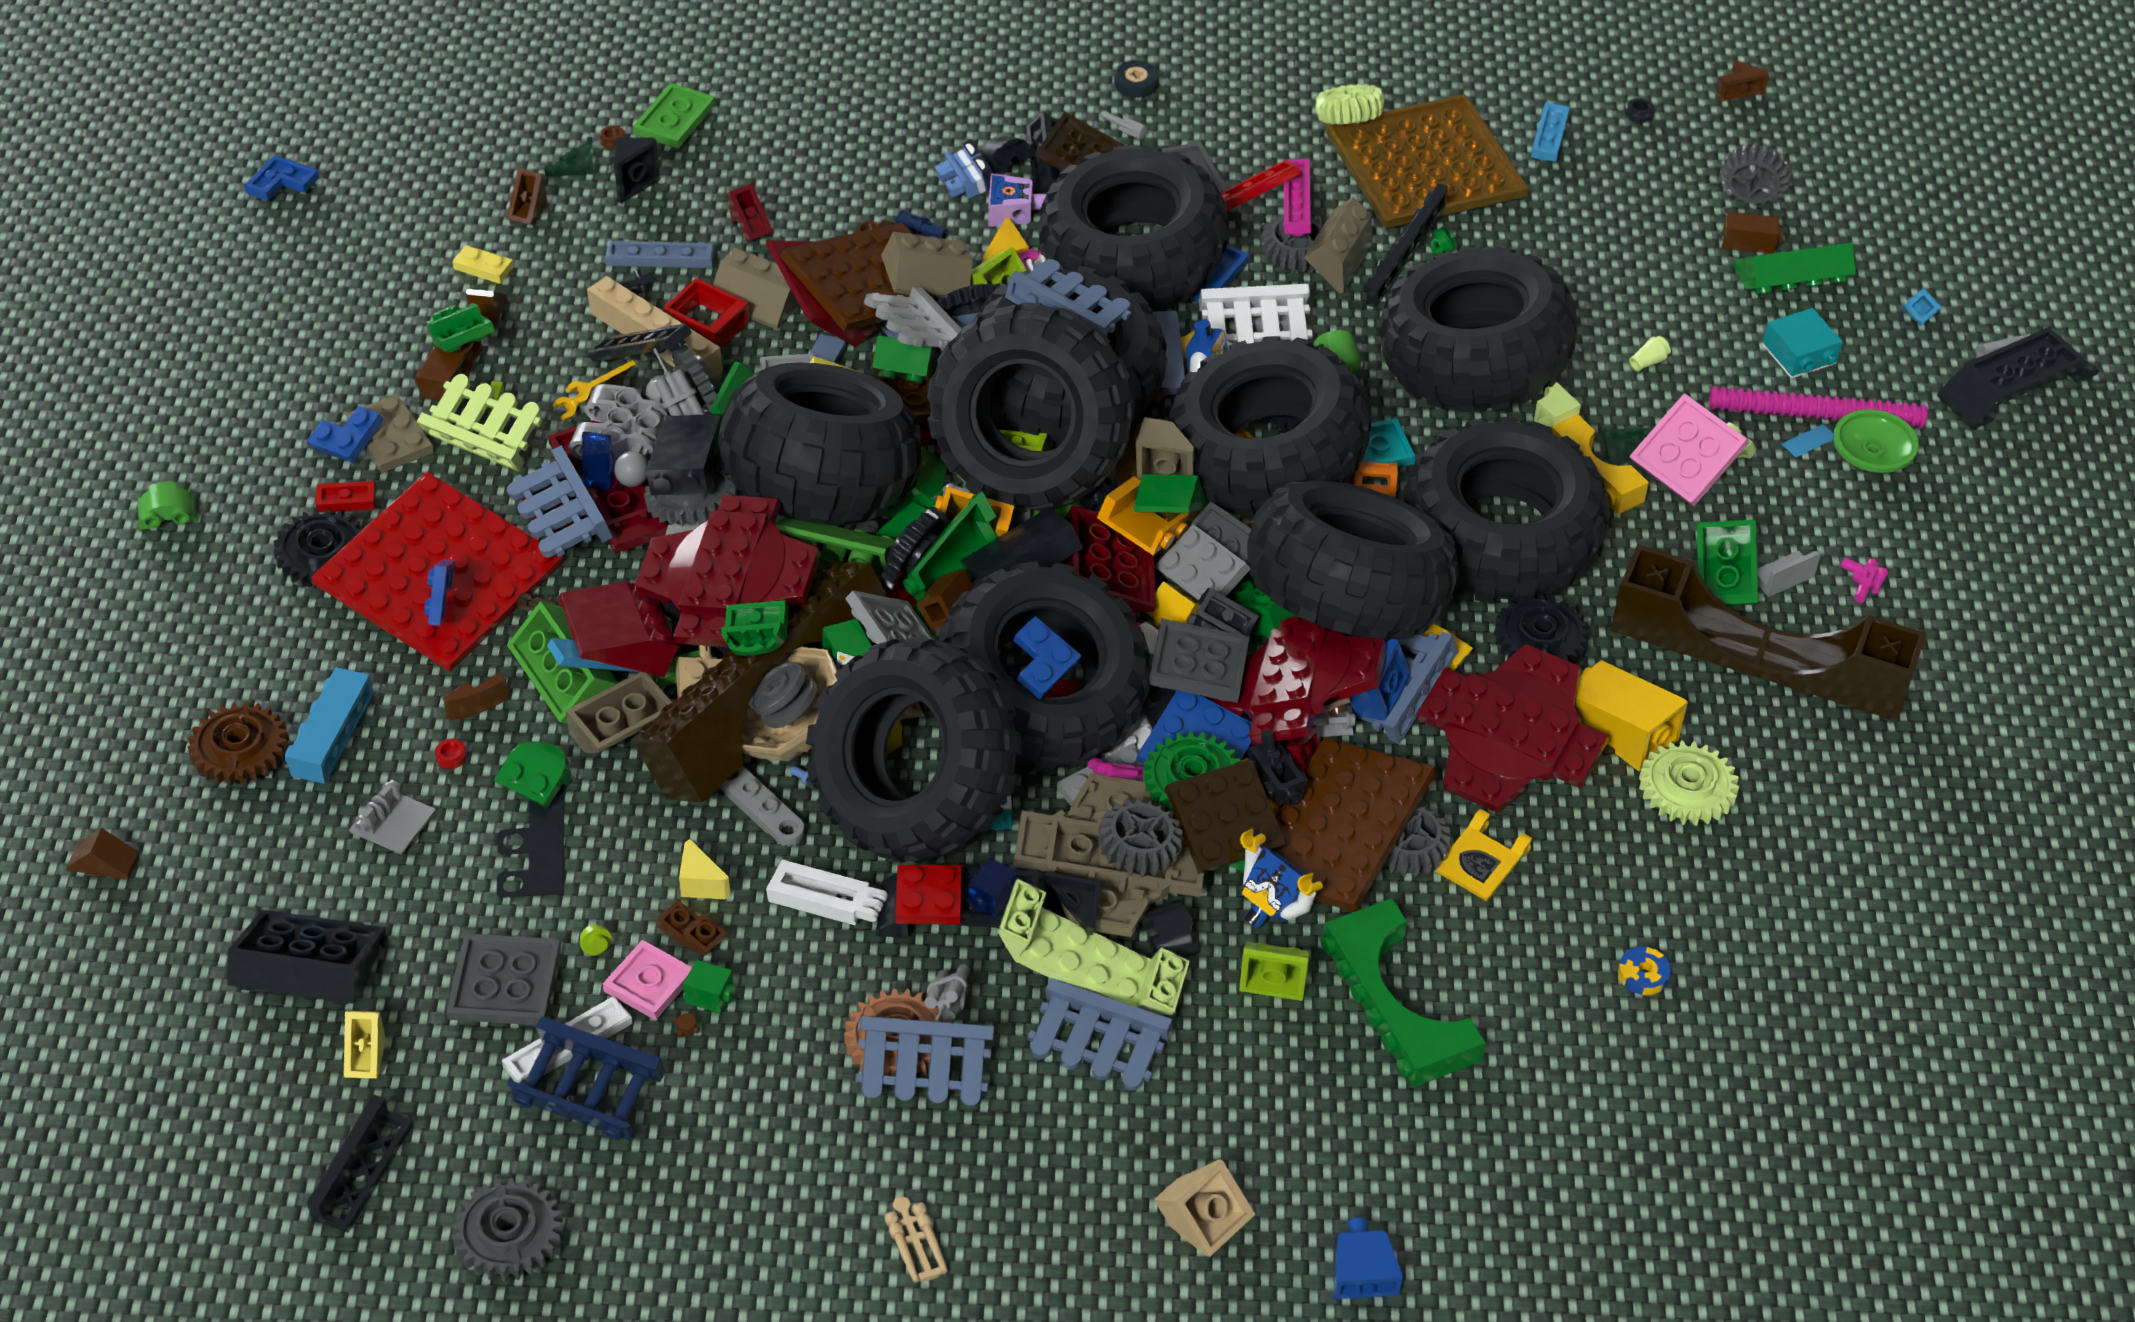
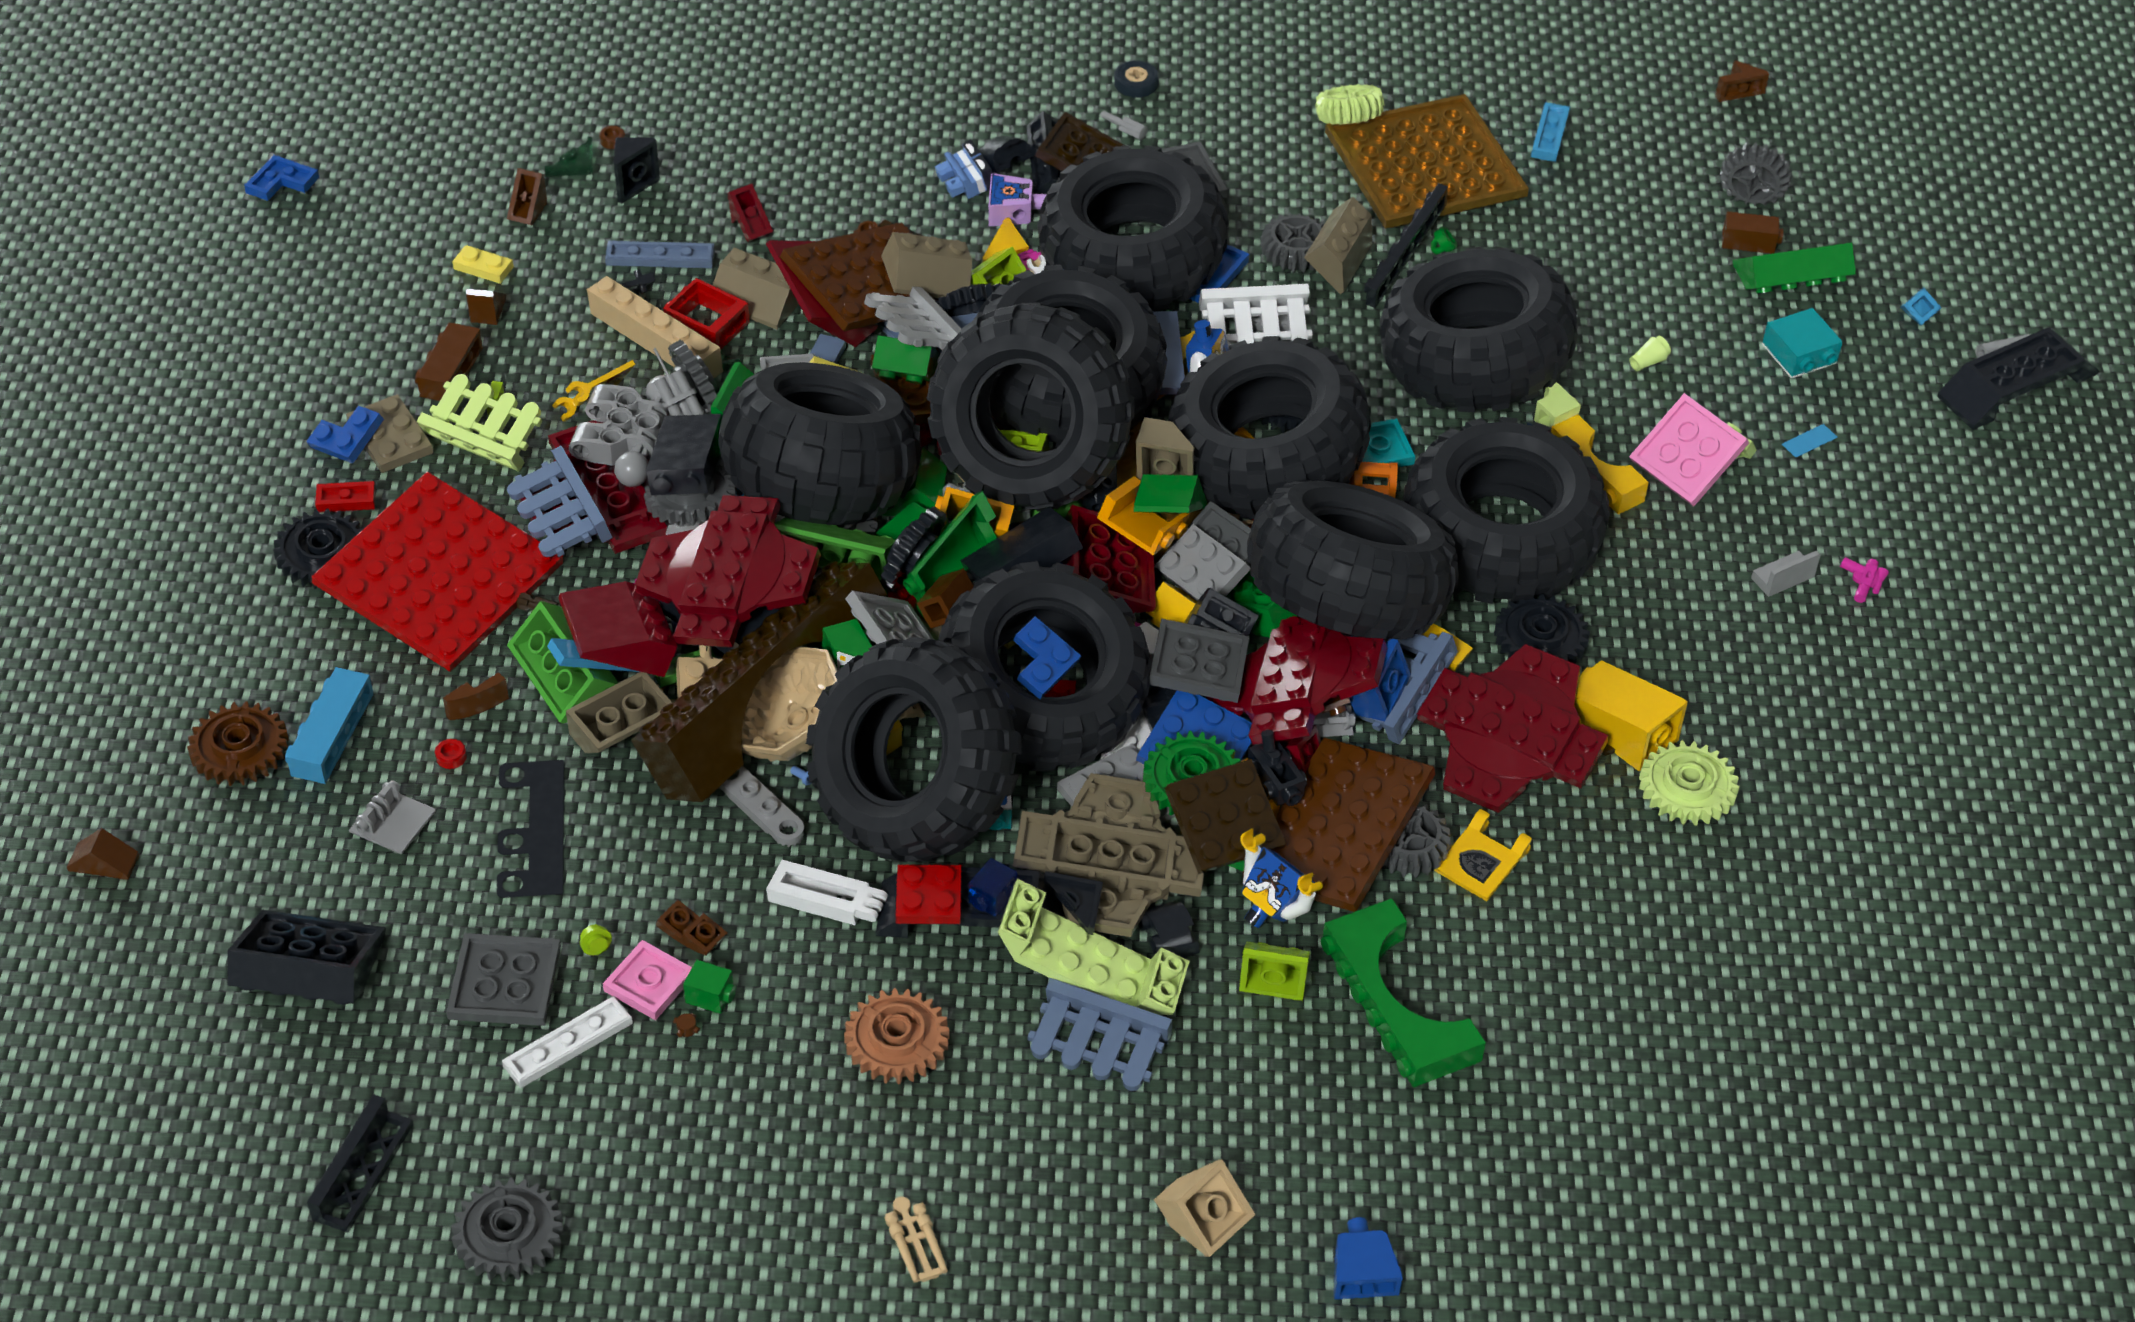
bright green cylinder [138,481,198,530] -> none
light yellow slope [344,1011,386,1078] -> none
blue plate [424,559,456,626] -> none
green slope [427,303,495,352] -> none
green slope [494,741,571,809] -> none
dark blue fence [506,1016,666,1141] -> none
clear blue slope [582,431,616,490] -> none
black plate [587,323,692,362] -> none
bright green plate [633,82,716,149] -> none
light yellow slope [679,839,731,899] -> none
green slope [721,600,789,656] -> none
dark grey wheel [749,661,818,729] -> none
sand blue fence [855,1016,994,1106] -> none
dark blue pin [896,210,949,239] -> none
light grey piece [924,964,970,1023] -> none
sand blue fence [1005,259,1131,337] -> none
dark pink piece [1088,758,1144,779] -> none
dark grey gear [1098,798,1183,877] -> none
red tile [1221,160,1300,211] -> none
dark pink plate [1284,159,1311,236] -> none
bright green helmet [1313,330,1361,373] -> none
clear green tile [1602,428,1653,466] -> none
dark brown arch [1610,544,1927,722] -> none
piece [1618,947,1671,995] -> none
black piece [1624,98,1656,123] -> none
green slope [1697,519,1758,606] -> none
dark pink piece [1709,386,1927,428] -> none
bright green dish [1833,409,1919,473] -> none

